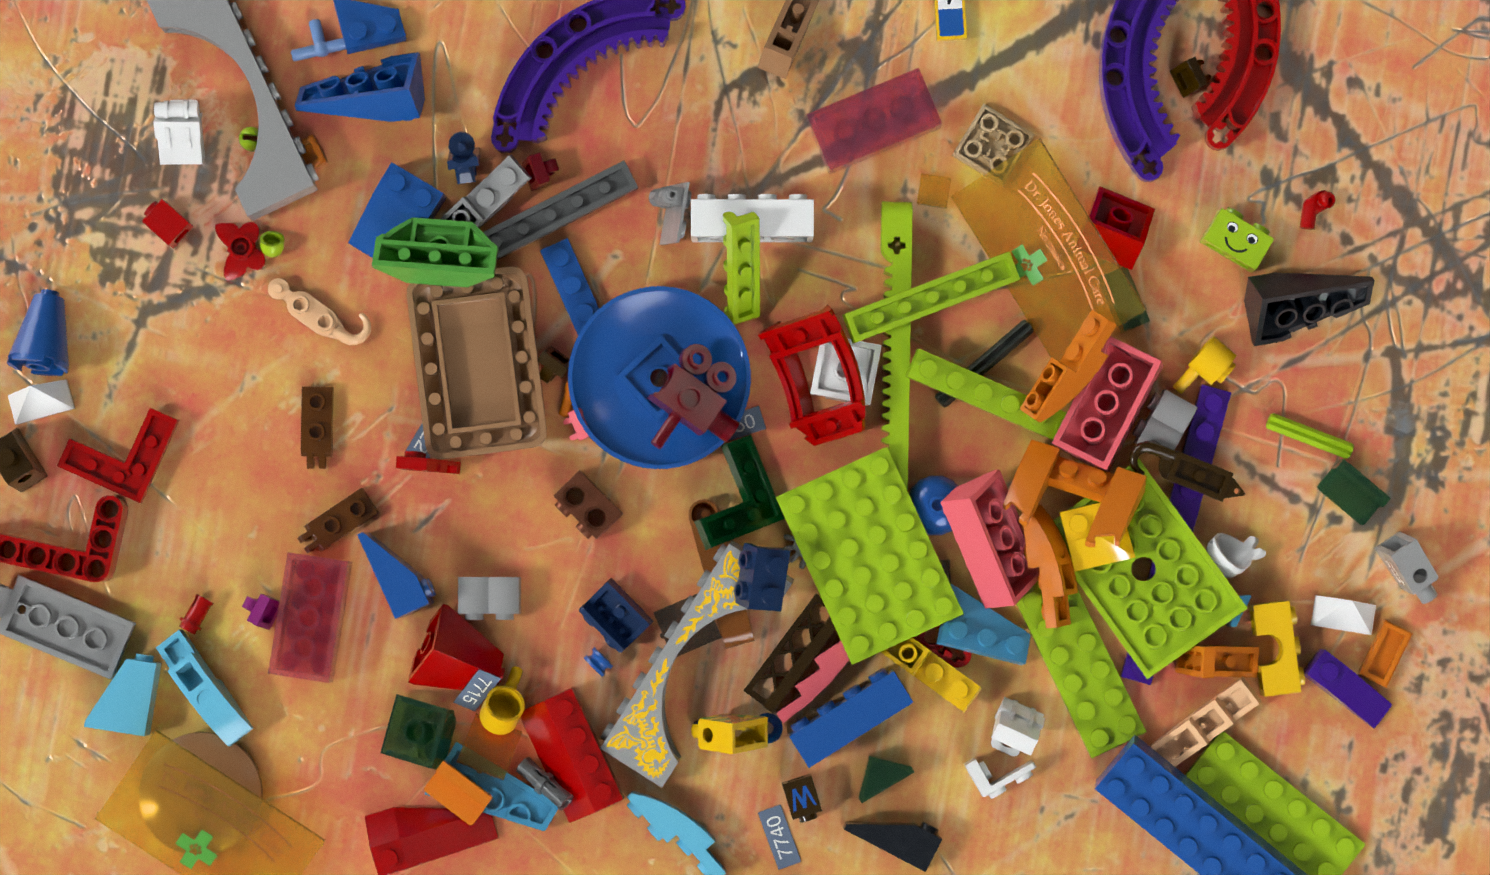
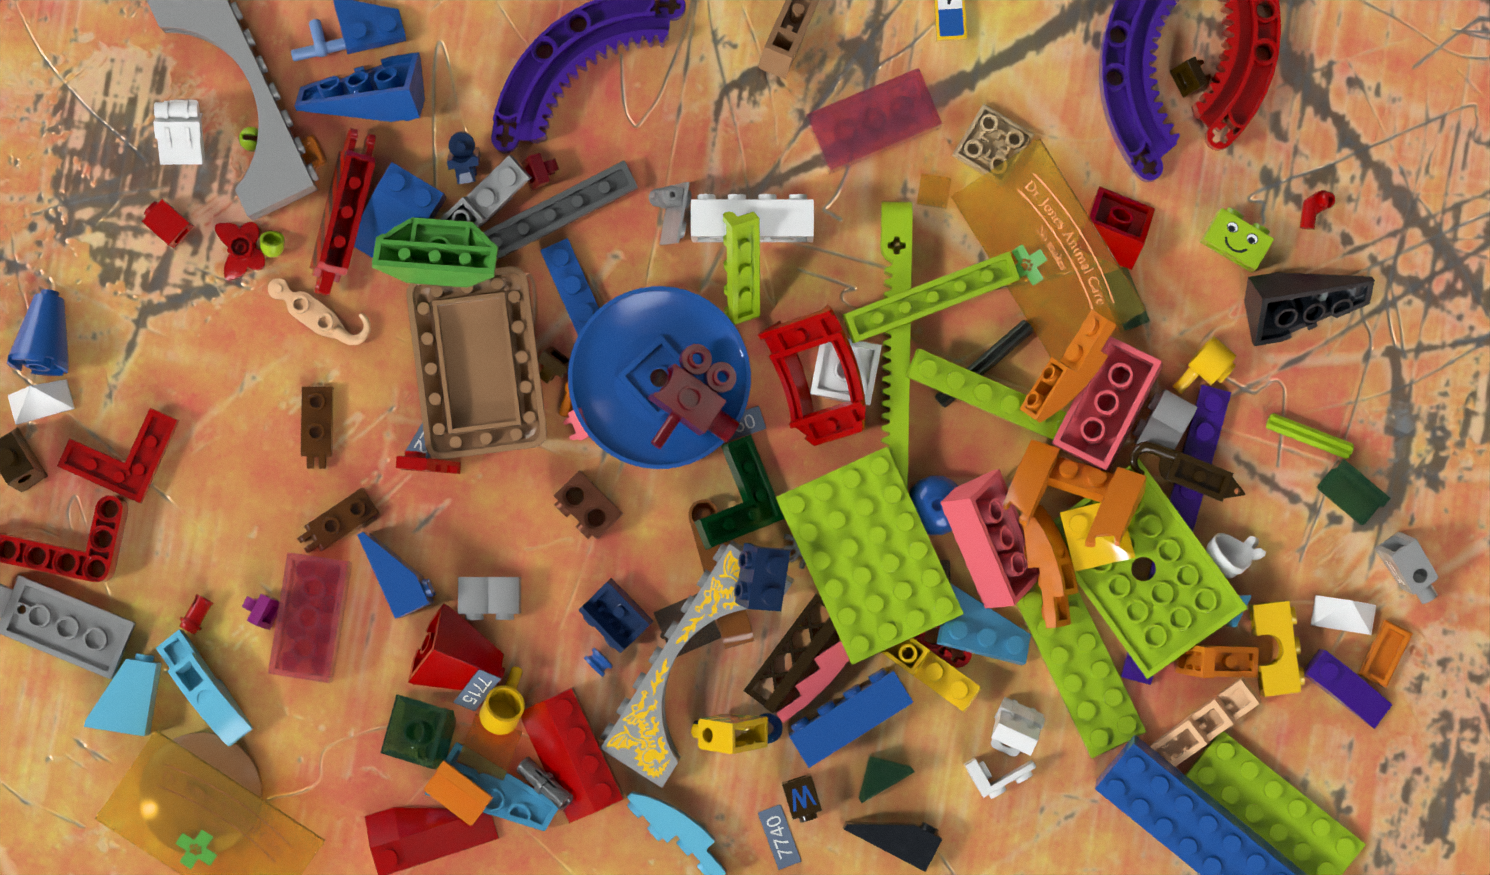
none -> red hinge [310,128,376,296]

